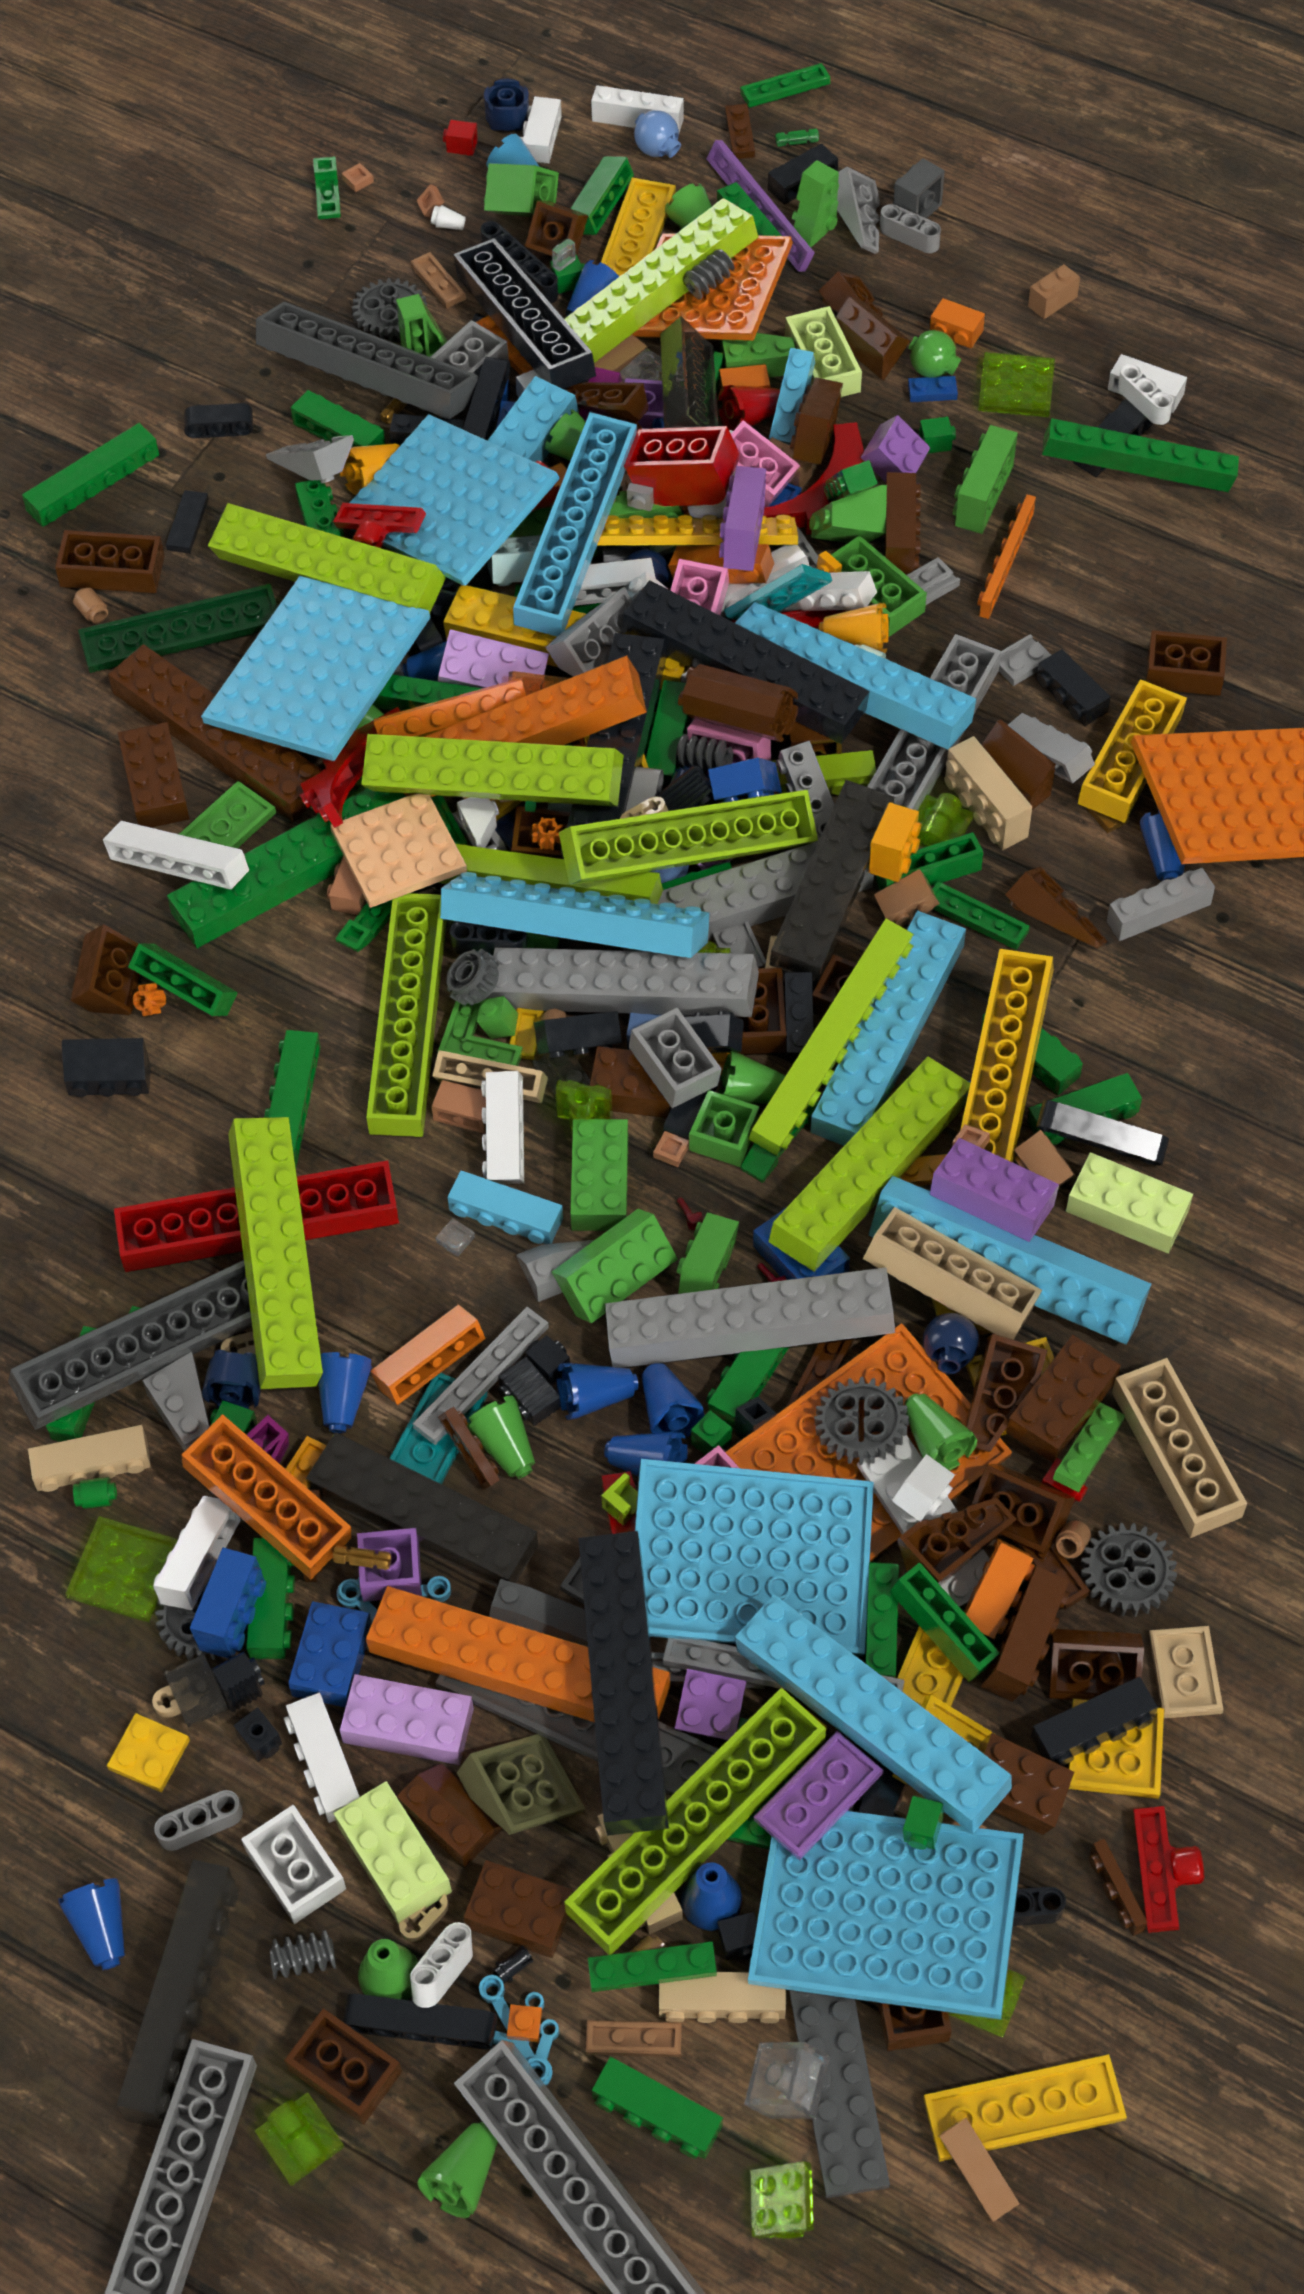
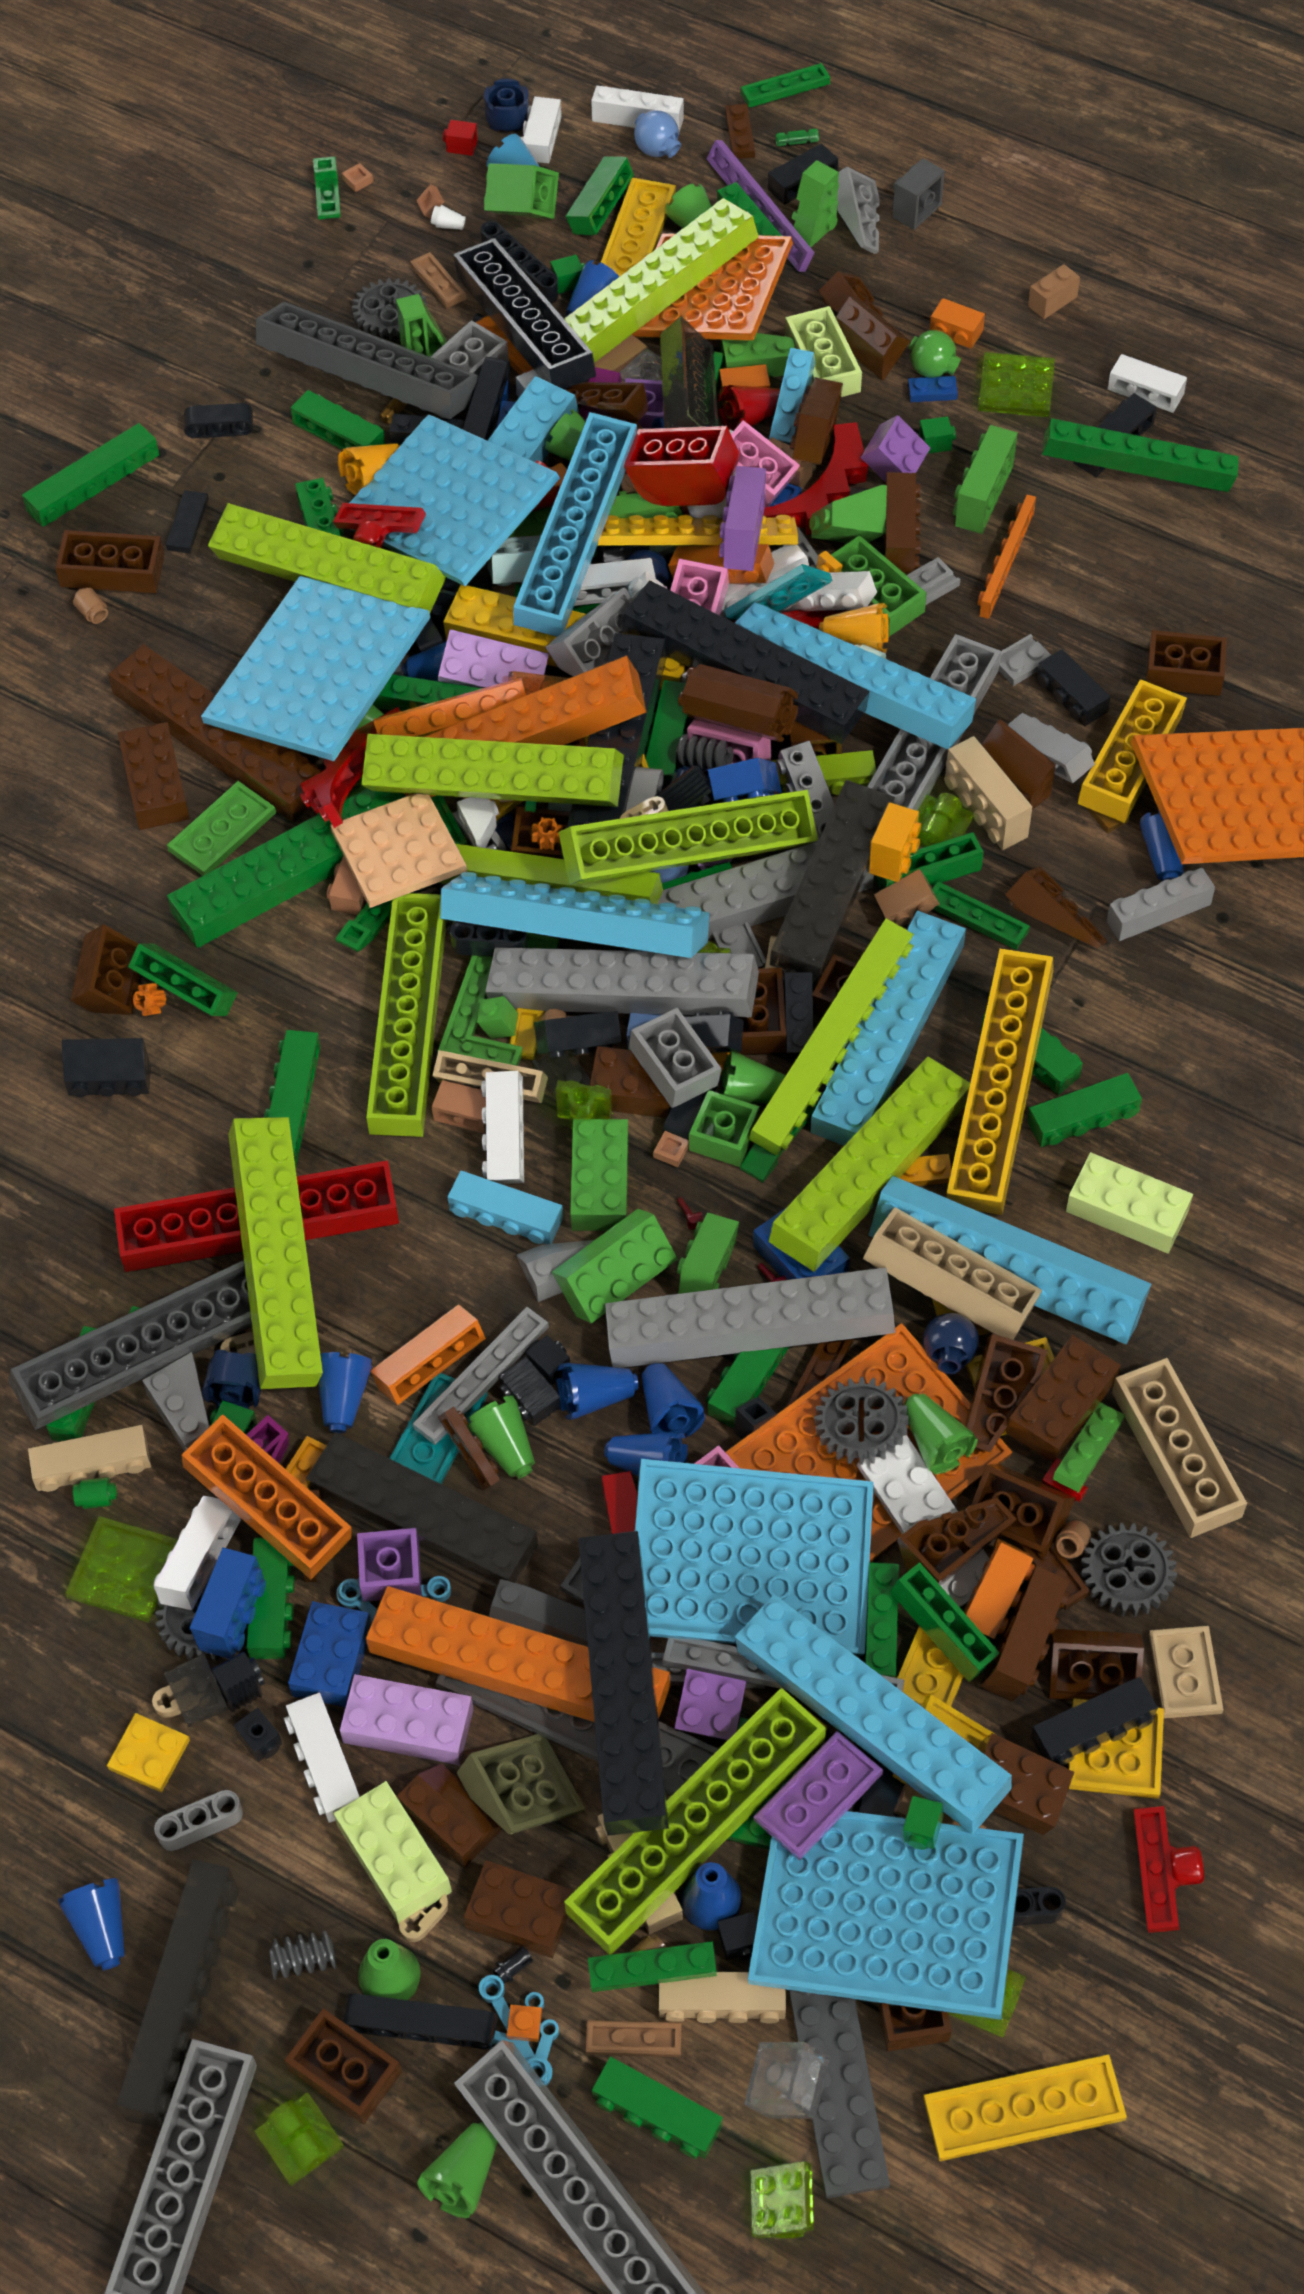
dark green plate [78,584,278,673] -> none
white brick [103,821,249,890] -> none
white brick [241,1804,346,1924] -> none
light grey wedge [266,435,354,483] -> none
pearl gold axle [333,1545,392,1570] -> none
white beam [410,1922,473,2008] -> none
clear plate [436,1218,475,1257] -> none
dark grey gear [447,949,499,1006] -> none
reddish brown brick [525,200,588,259] -> none
clear plate [552,238,576,272] -> none
lime panel [601,1473,638,1526] -> none
light grey plate [627,483,654,511] -> none
dark grey piece [684,249,735,300] -> none
green brick [691,1410,732,1455] -> none
green brick [824,460,878,502] -> none
light grey beam [880,204,941,253] -> none
white brick [892,1454,955,1522] -> none
medium lavender brick [930,1138,1059,1242] -> none
medium nougat tile [938,2118,1020,2222] -> none
nougat plate [952,1125,990,1149] -> none
medium nougat brick [1014,1130,1075,1188] -> none
beam [1036,1100,1169,1166] -> none
reddish brown plate [1089,1839,1147,1936] -> none
white beam [1118,363,1173,425] -> none

